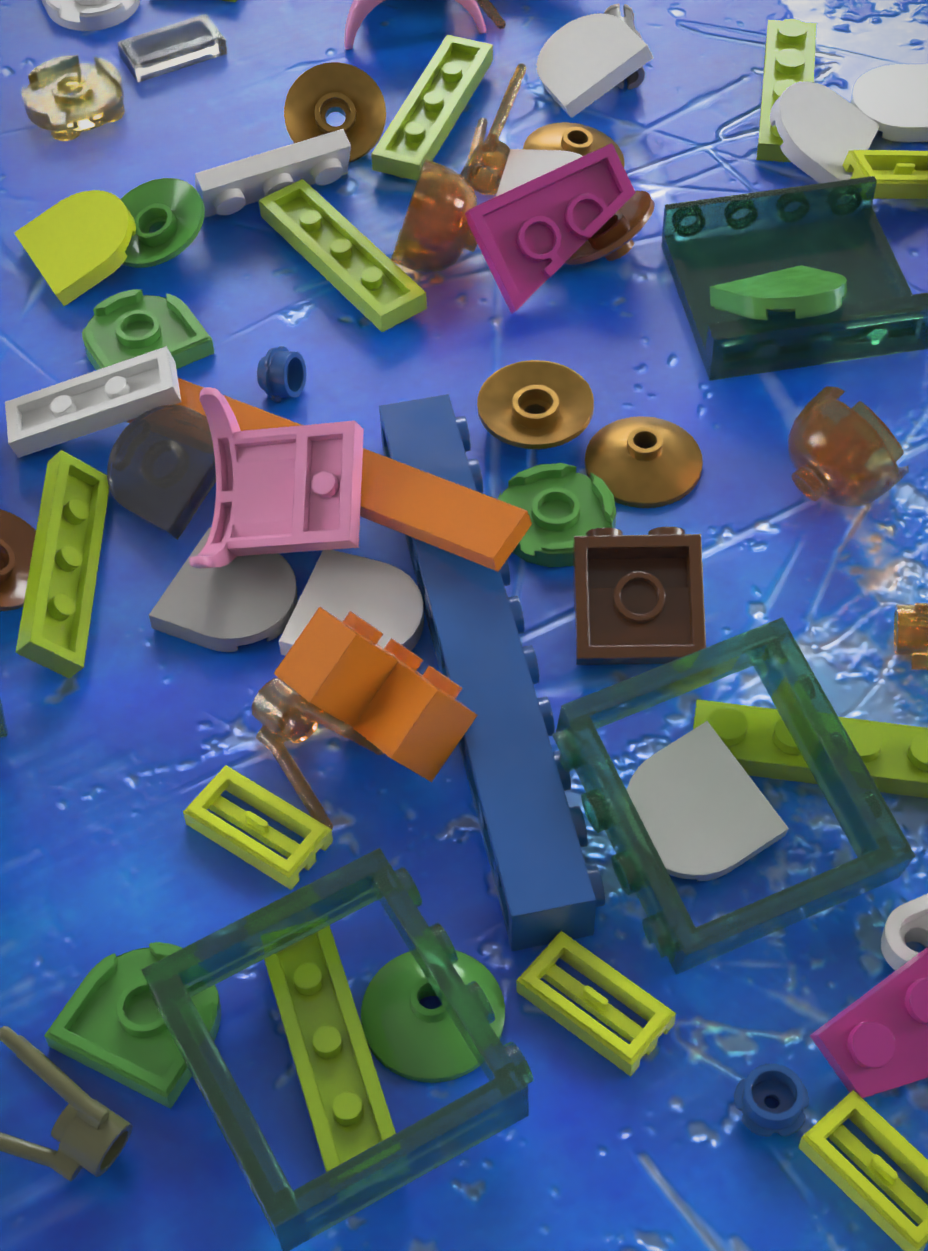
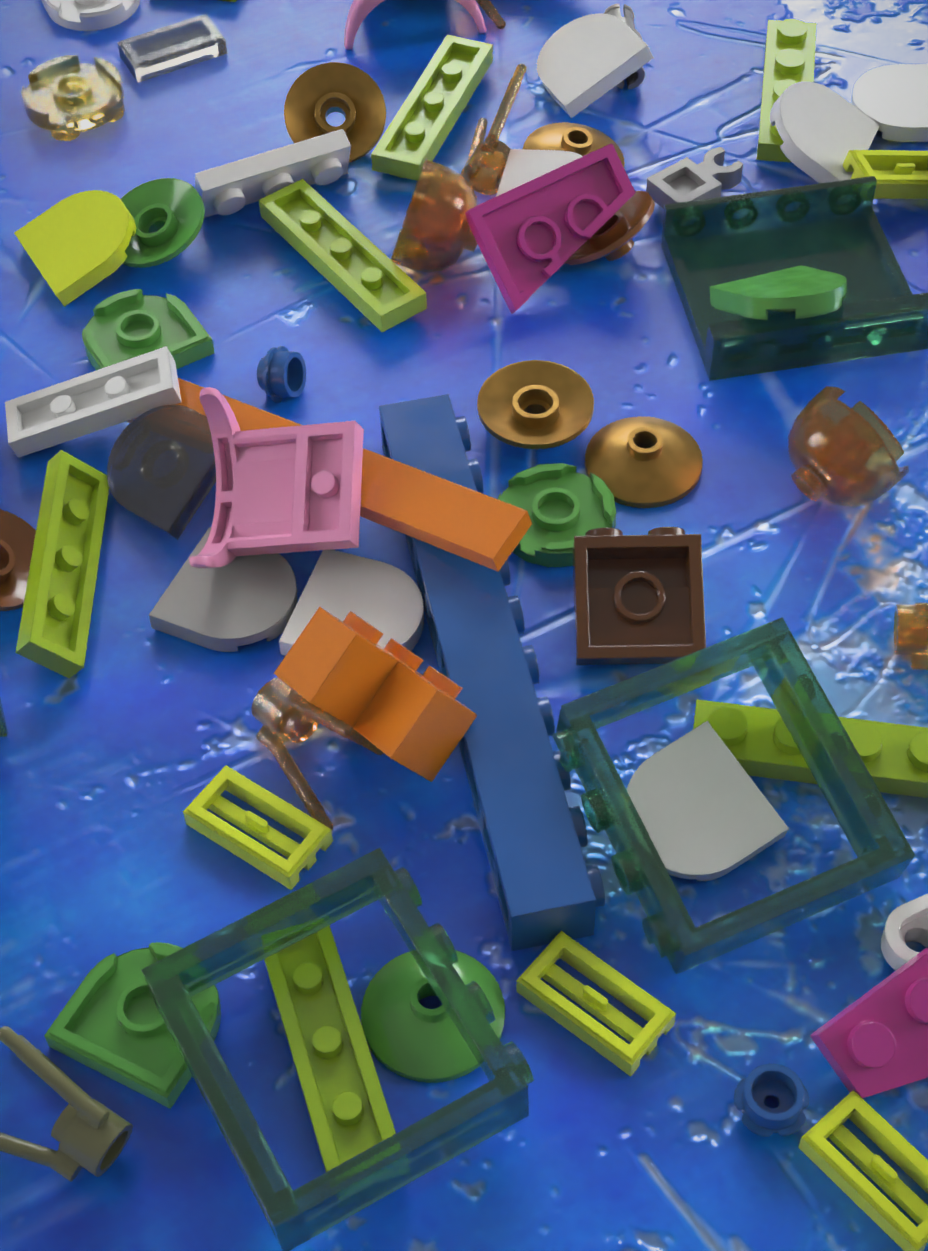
none -> light grey plate [646,147,743,222]

